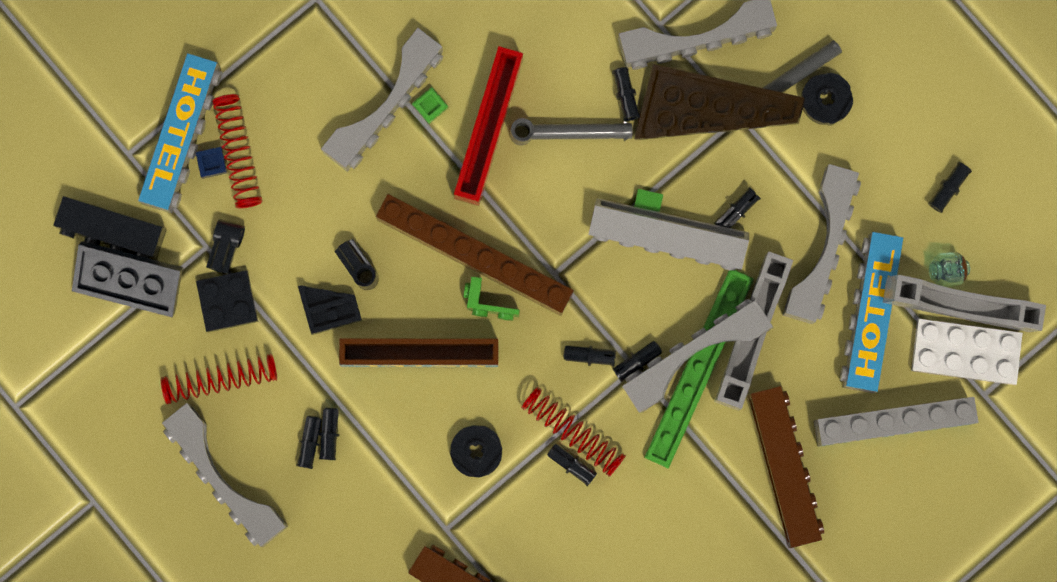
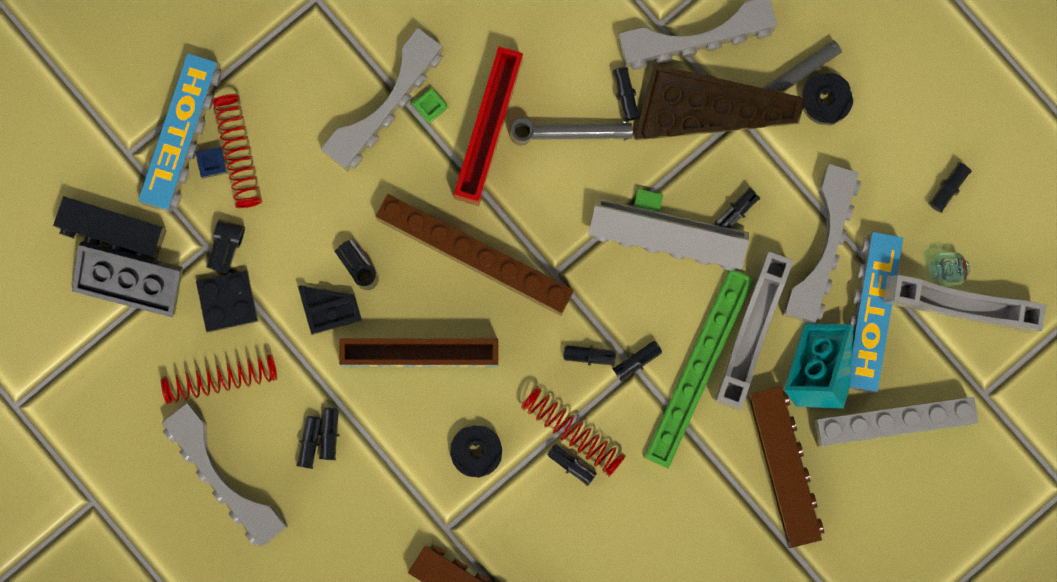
bright green bracket [464,277,520,321] -> none
light grey arch [622,299,774,413] -> none
white plate [911,319,1023,385] -> none
none -> teal slope [784,324,854,408]

